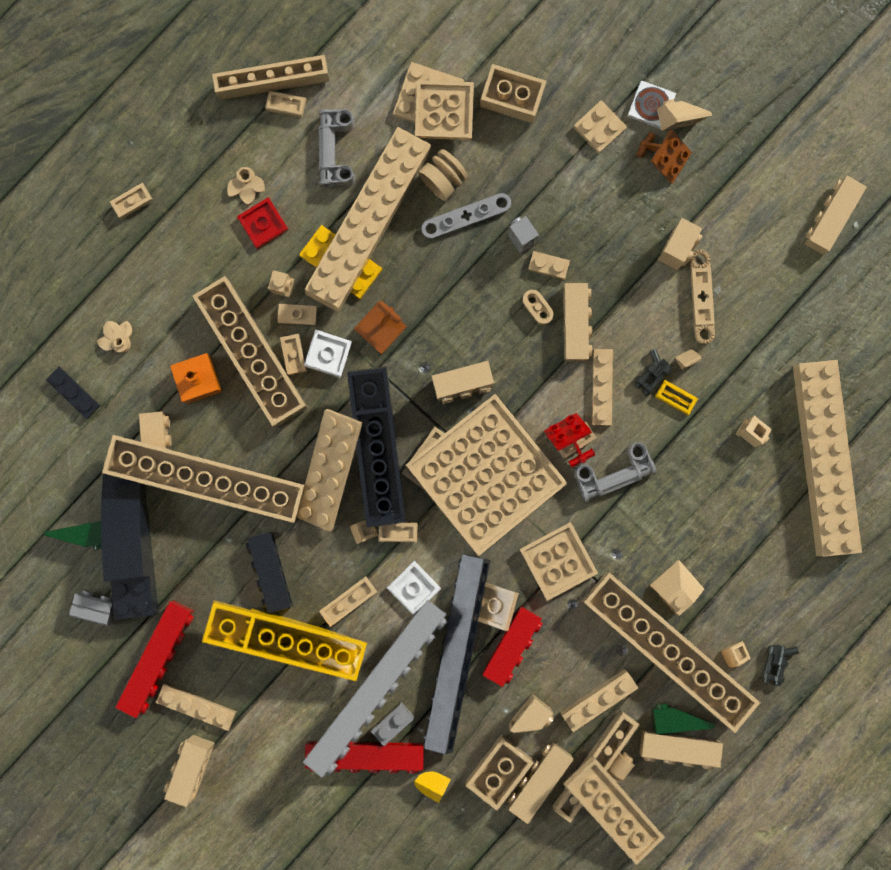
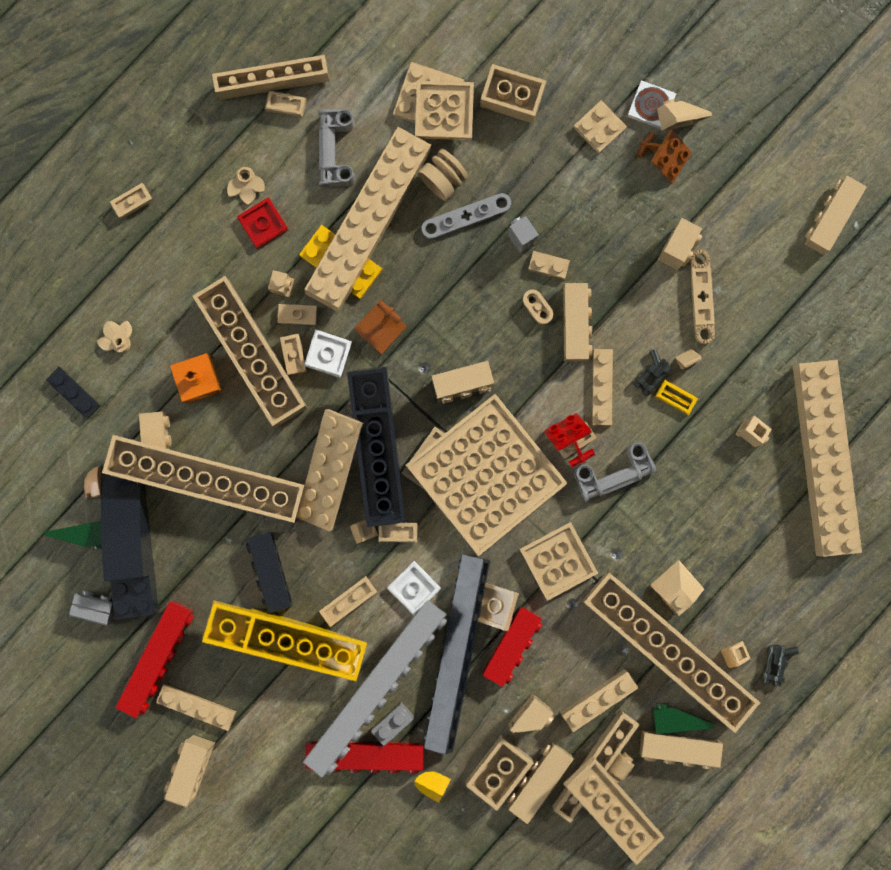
none -> light nougat brick [84,466,103,499]

